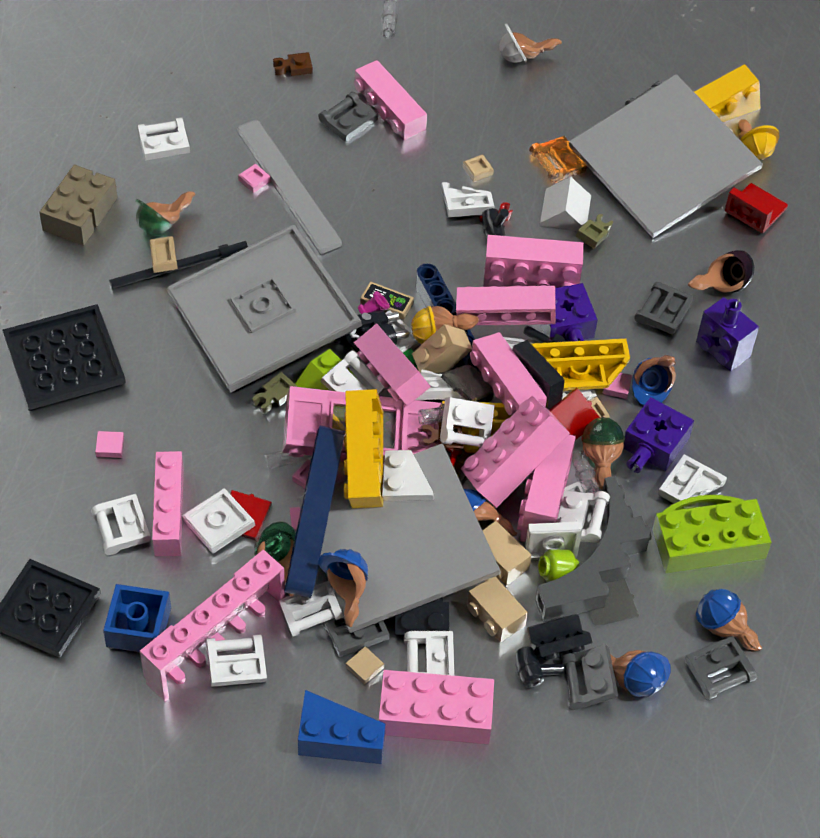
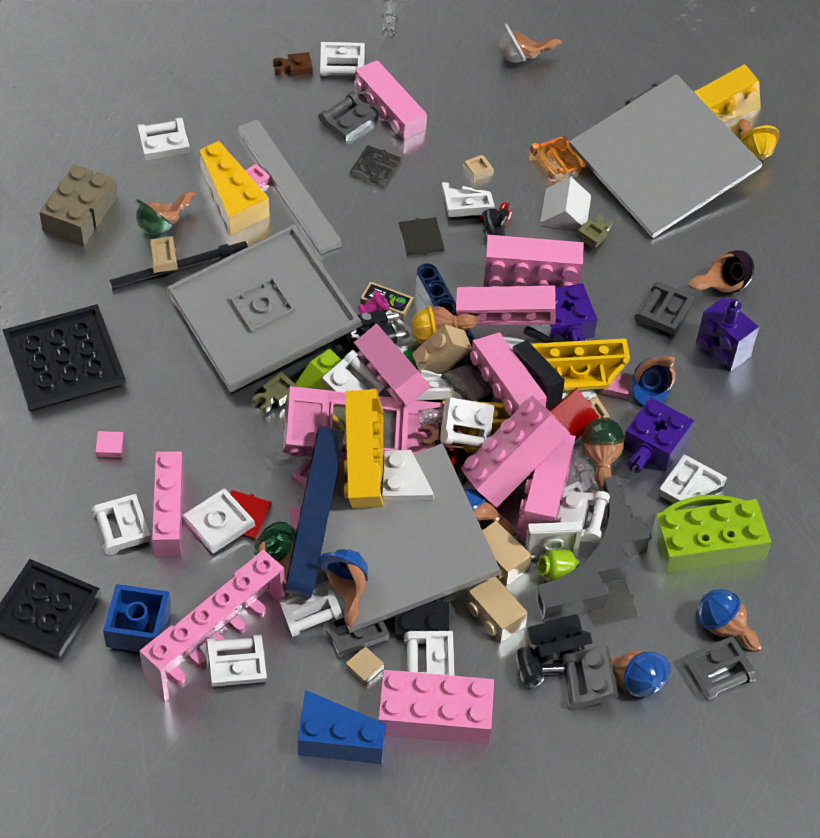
red bracket [725,183,788,234] -> none
none -> yellow wedge [199,141,270,236]
none -> white plate [320,42,365,77]
none -> clear smoke piece [350,145,401,187]
none -> clear smoke piece [398,217,444,256]

